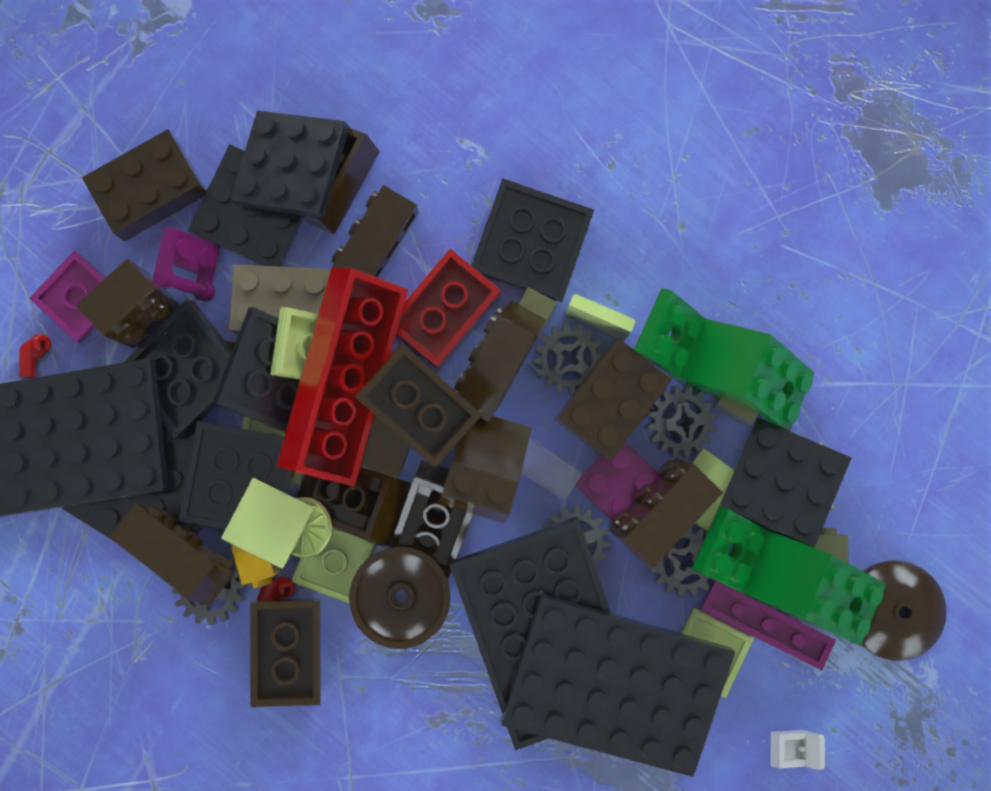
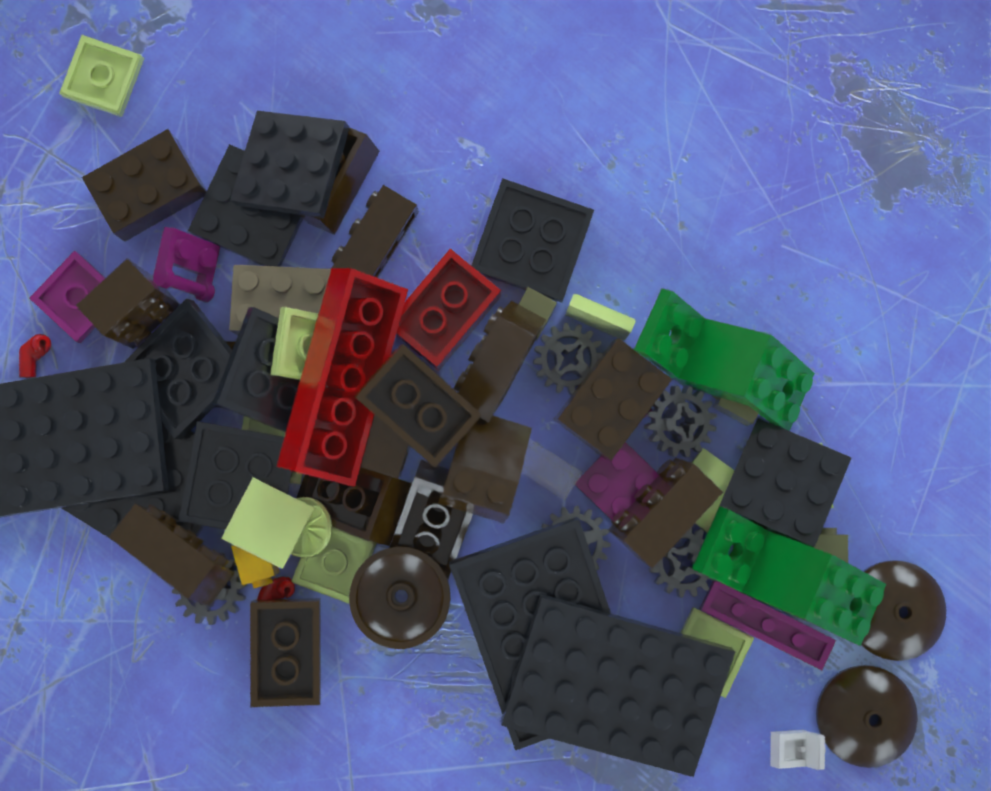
none -> yellowish green tile [59,35,144,117]
none -> dark brown dish [816,665,918,768]

